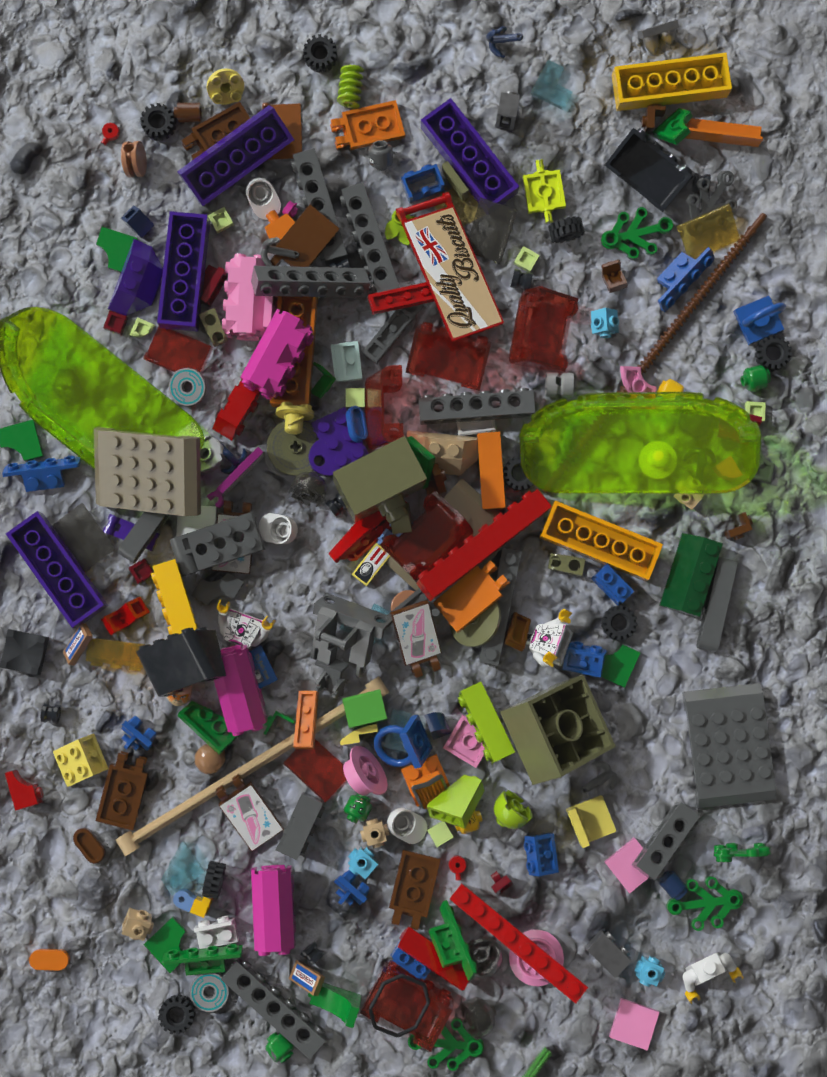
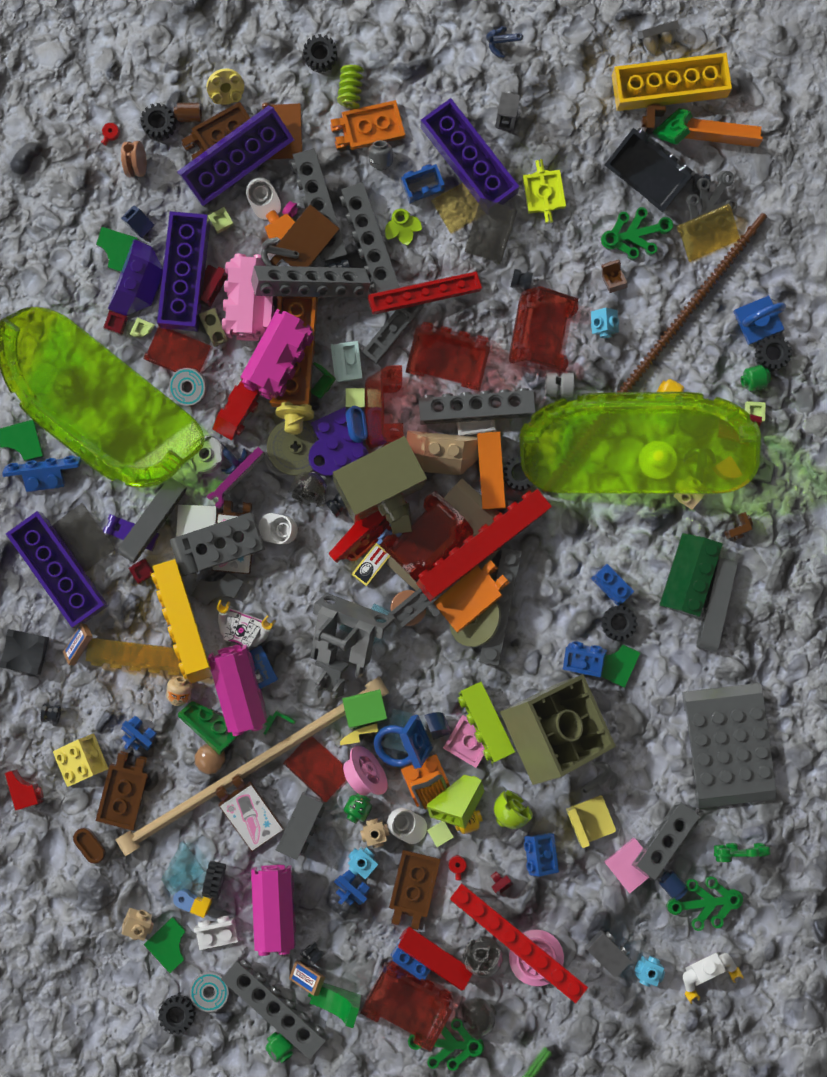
orange tile [29,949,70,971] -> none
dark tan slope [94,427,201,516] -> none
red slope [101,596,150,635] -> none
black windscreen [136,627,226,697] -> none
green bracket [162,944,243,976] -> none
orange tile [293,691,319,749] -> none
black piece [369,974,430,1037] -> none
tile [390,600,442,678] -> none
flag [396,192,504,342] -> none
green tile [406,436,436,489] -> none
reddish brown bracket [425,463,447,497] -> none
green bracket [428,900,477,981] -> none
olive tile [442,161,469,201] -> none
reddish brown tile [505,612,531,652] -> none
yellowish green tile [514,246,540,272] -> none
torso [526,609,573,667] -> none
clear light blue tile [531,60,573,110] -> none
light orange brick [539,501,663,581] -> none
black tyre [548,216,585,243] -> none
olive leg [548,553,585,577] -> none
bright pink tile [609,998,660,1051] -> none
bright pink tile [620,366,657,406] -> none
blue bracket [657,247,715,312] -> none

